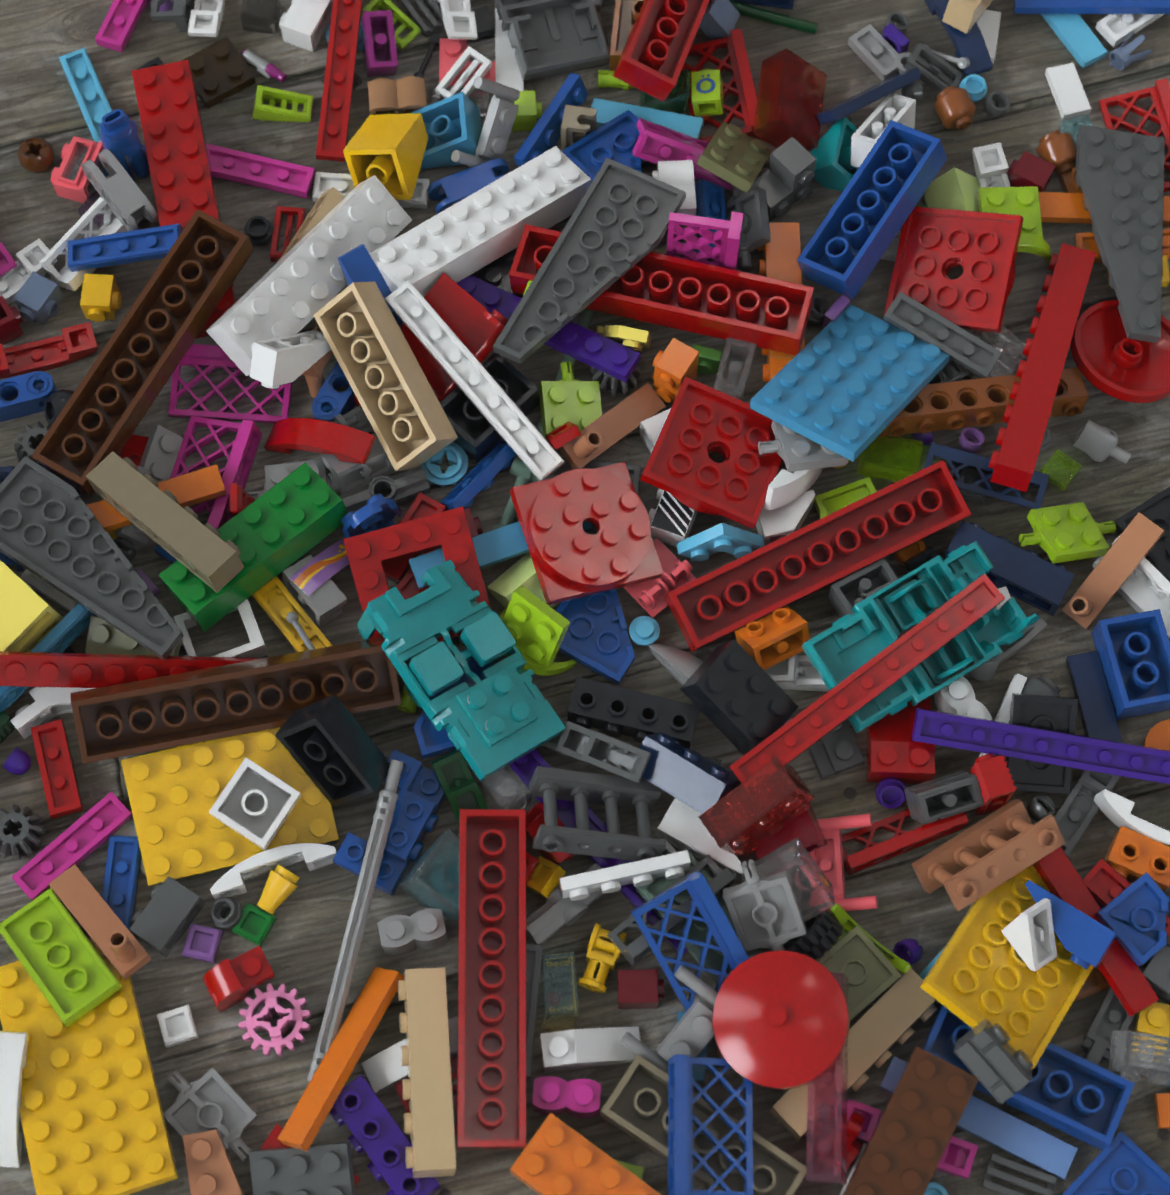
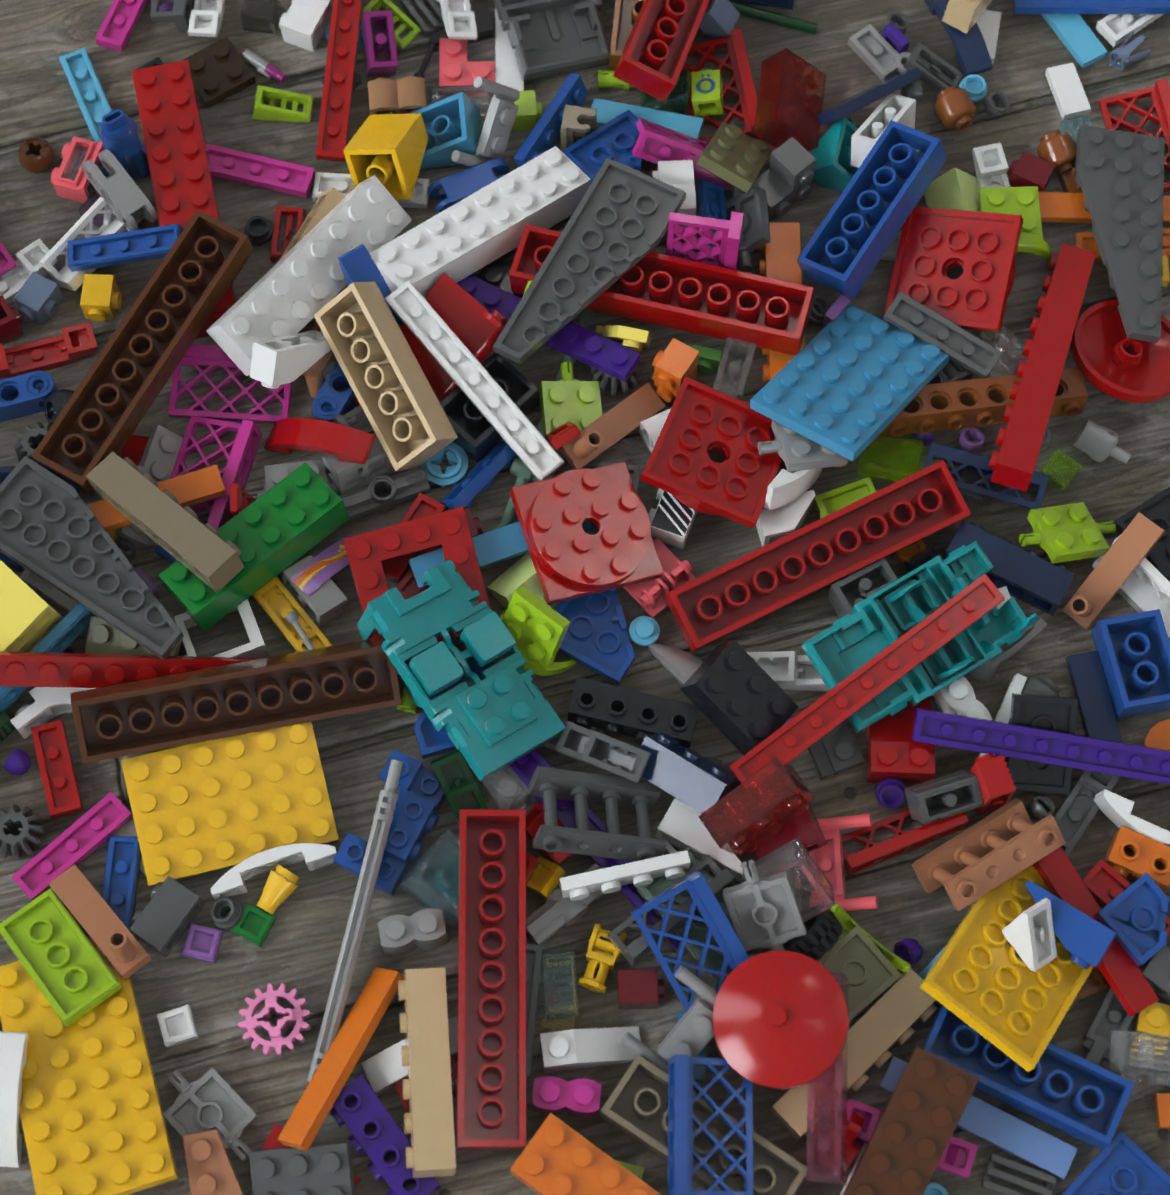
red brick [202,945,275,1013] -> none
white brick [209,758,301,850] -> none
black brick [275,695,390,807] -> none
blue plate [341,494,401,538] -> none
white tile [435,46,492,98] -> none
medium azure plate [677,523,764,562] -> none
orange brick [734,605,810,670] -> none
light grey hinge [924,45,970,69] -> none
dark grey brick [954,1019,1033,1104] -> none

